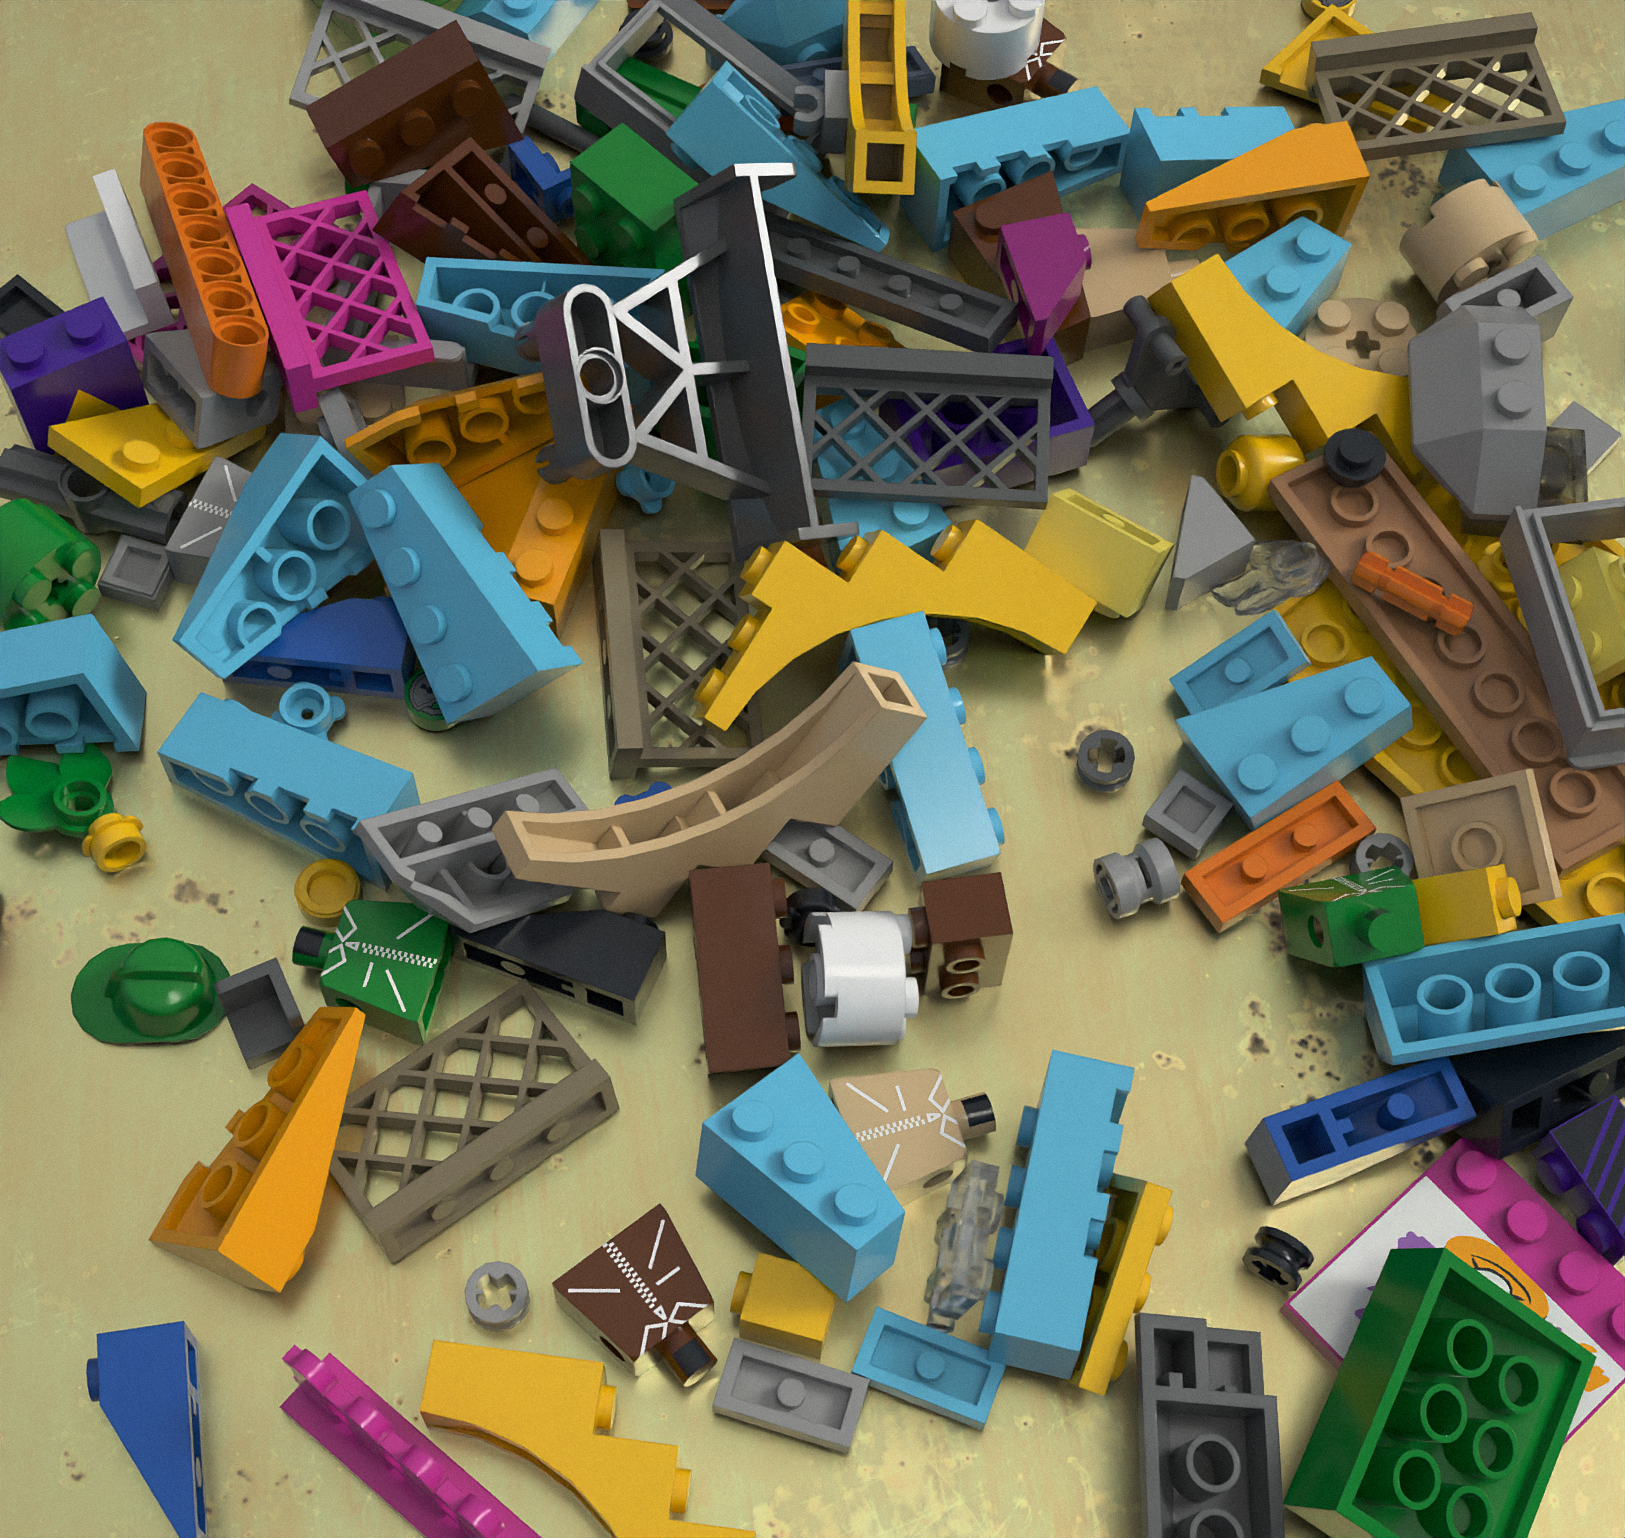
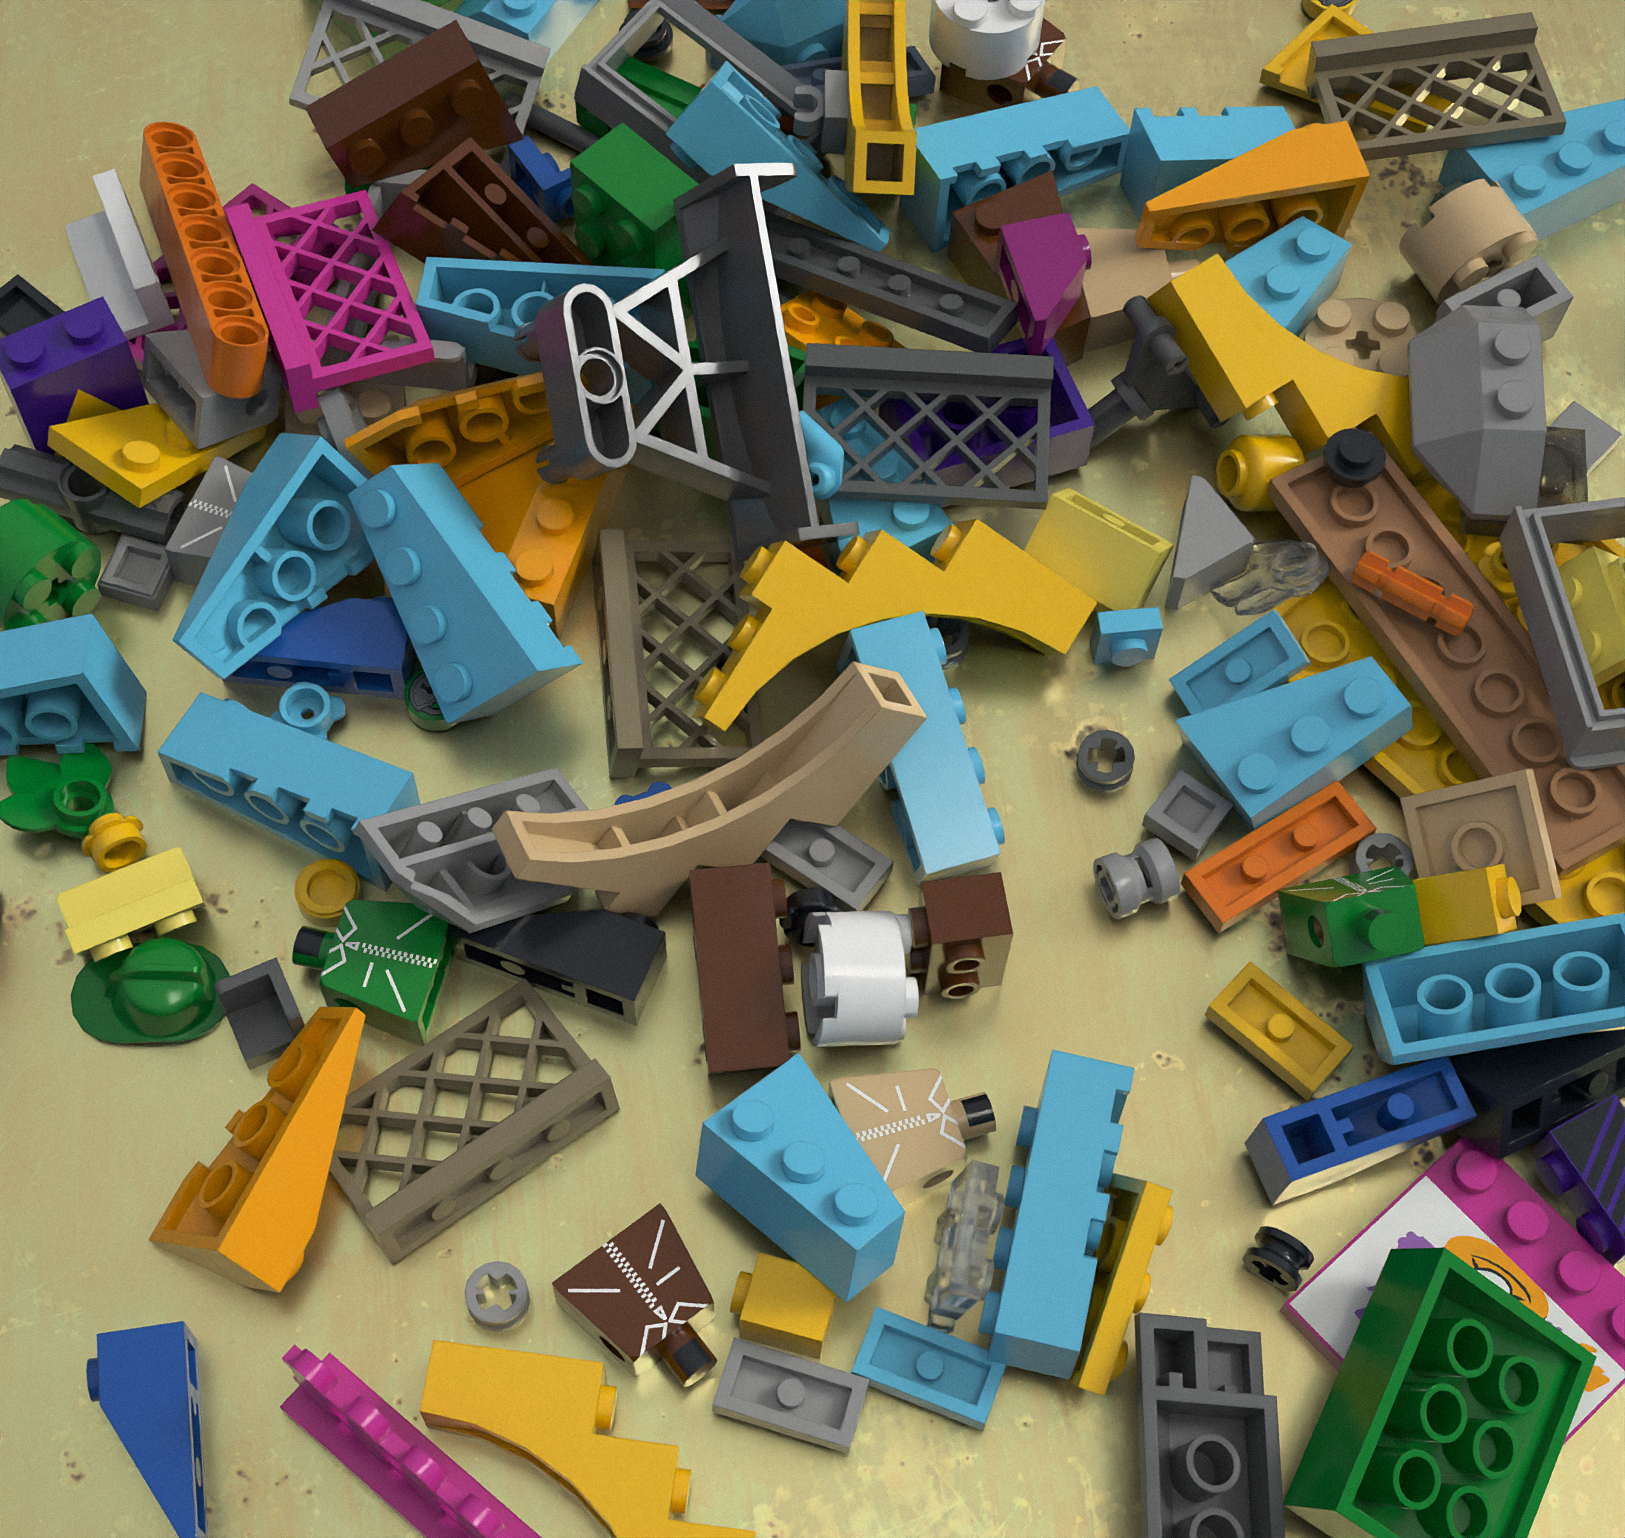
medium azure plate [616,463,676,514] -> none
none -> light yellow bracket [56,847,206,962]
none -> medium azure arm [799,410,844,500]
none -> medium azure plate [1090,607,1163,666]
none -> yellow plate [1205,961,1354,1101]

